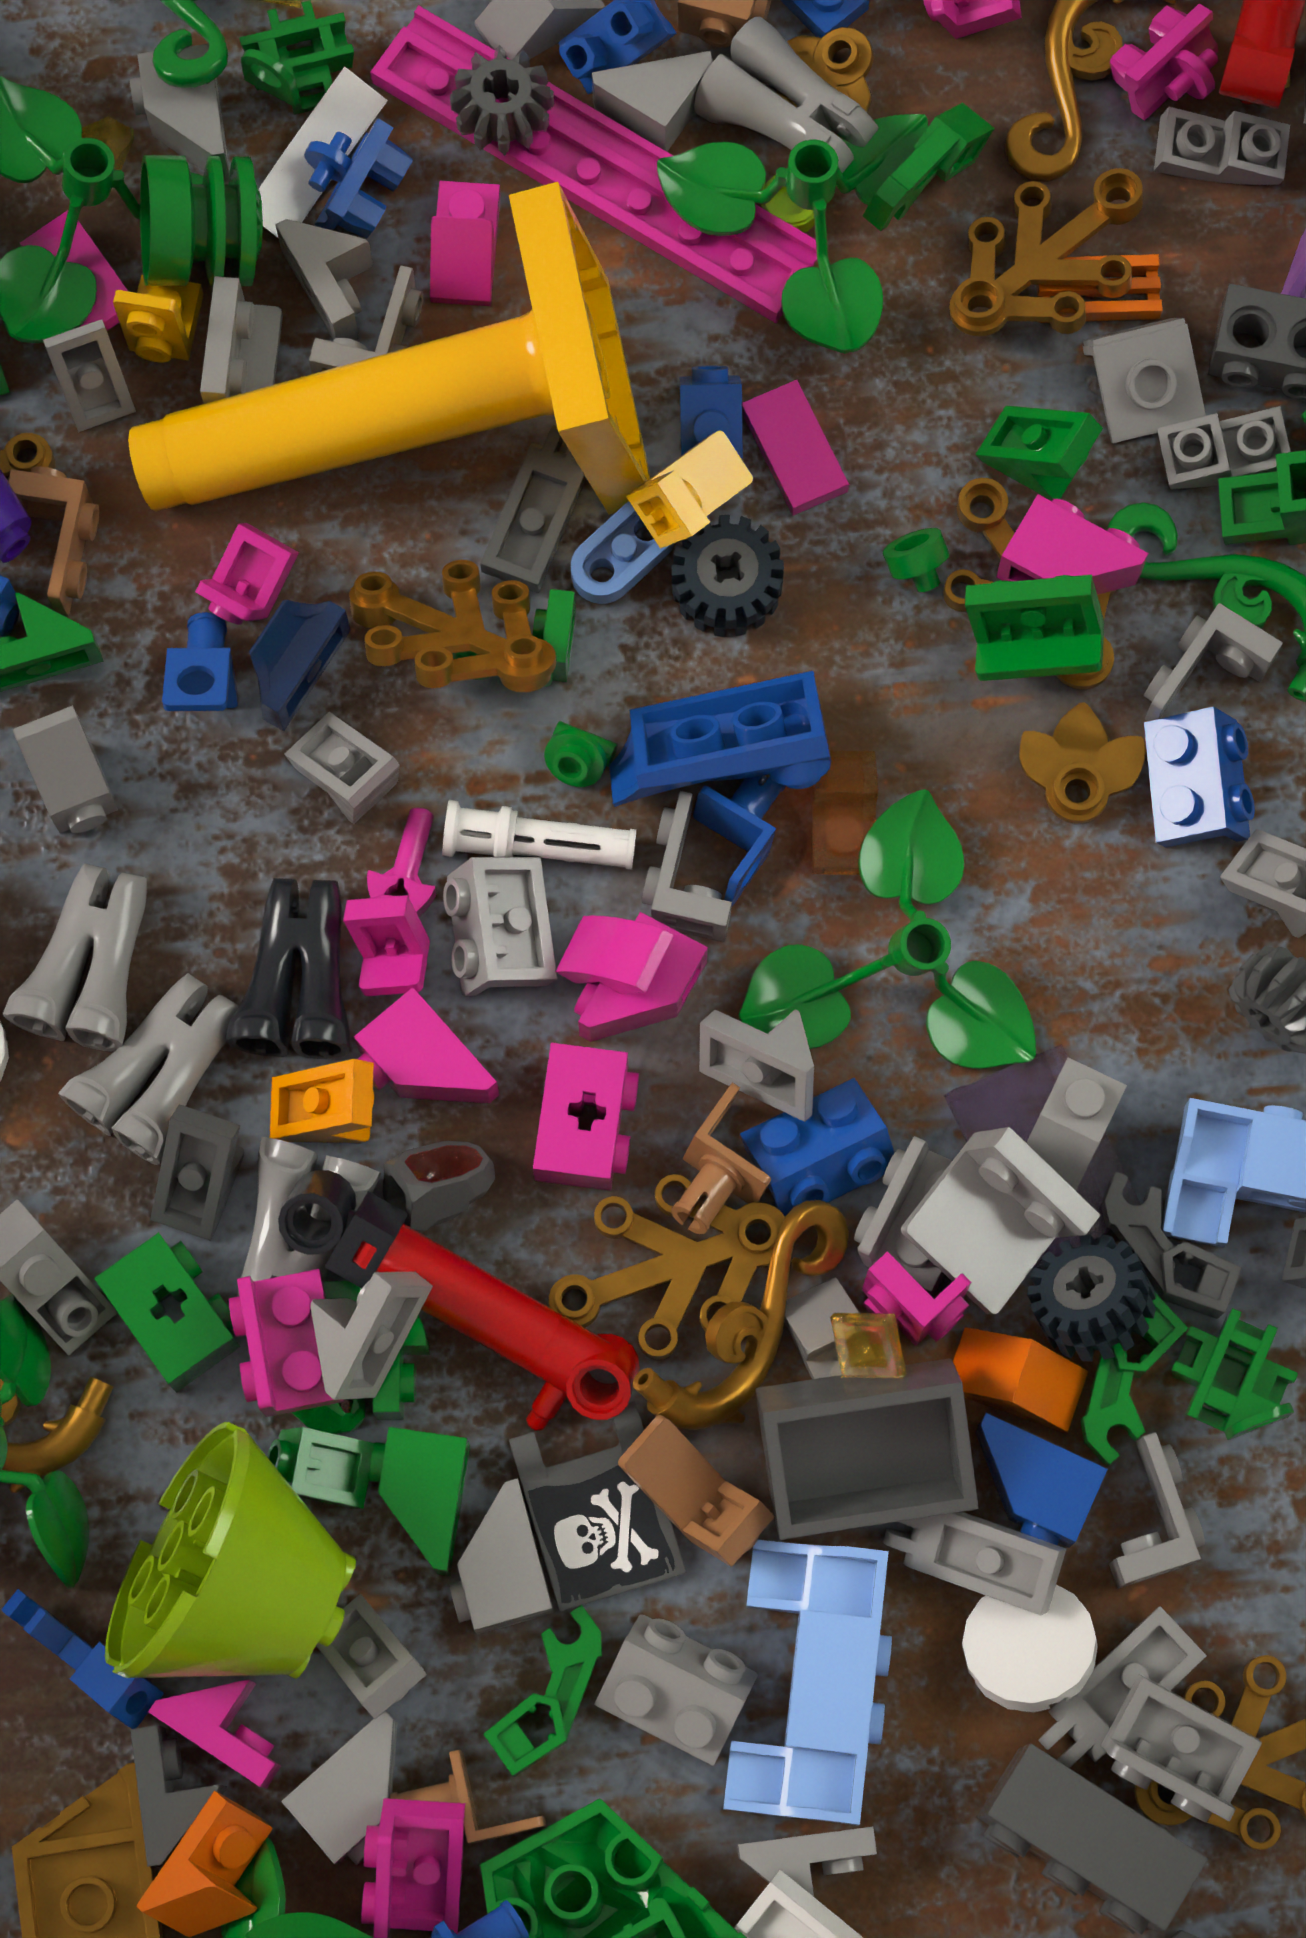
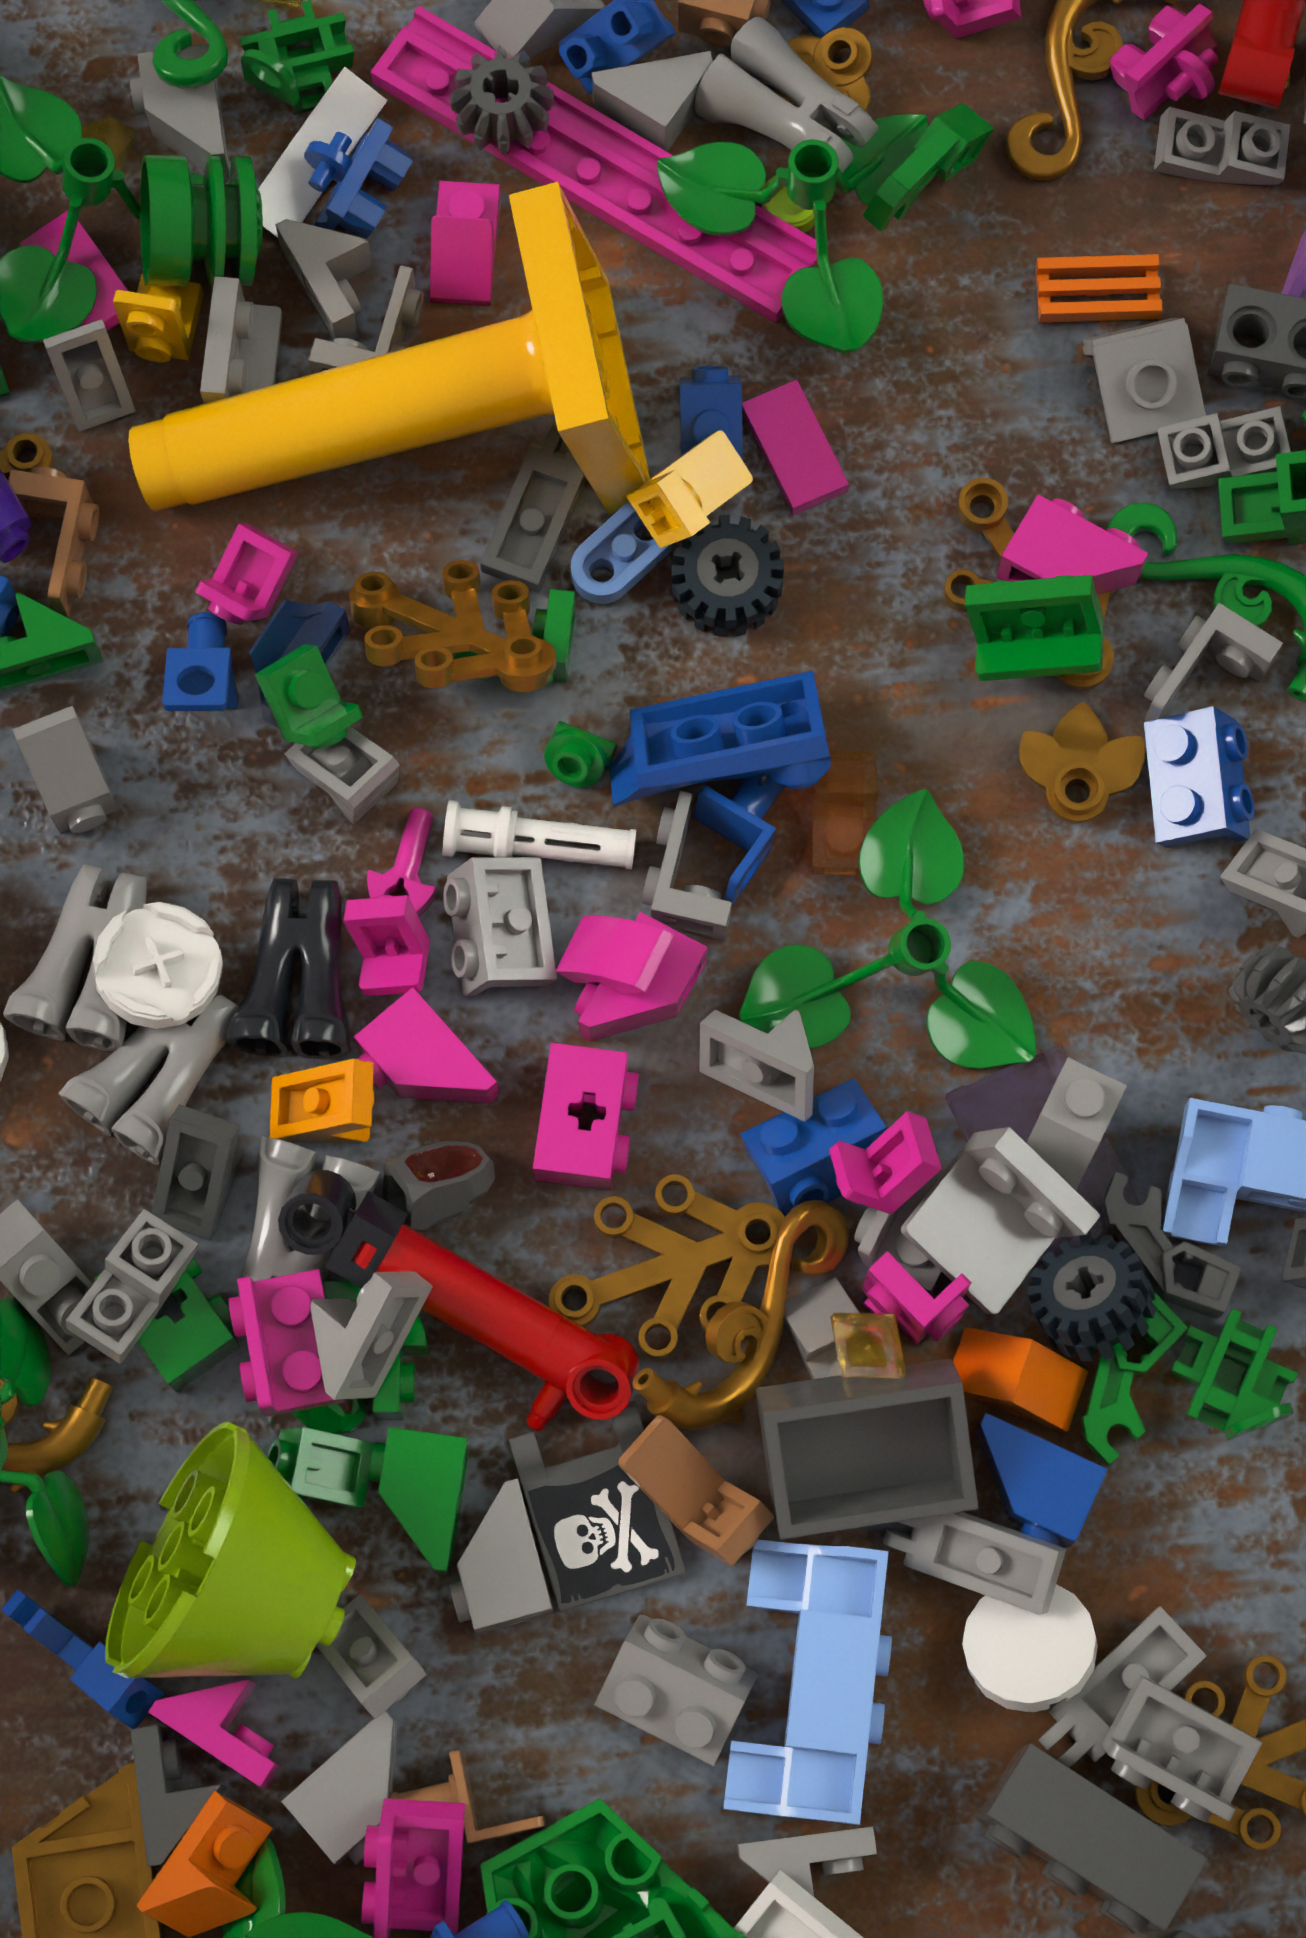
green piece [483,1604,602,1777] -> none
medium nougat bracket [671,1082,771,1234] -> none
green tile [883,528,950,592] -> none
pearl gold plant [949,168,1143,336] -> none
green slope [975,405,1103,500] -> none
light grey bracket [1109,1432,1205,1589] -> none
none -> light grey slope [66,1209,198,1364]
none -> white tile [93,902,223,1029]
none -> green bracket [255,644,363,749]
none -> dark pink bracket [829,1111,942,1215]

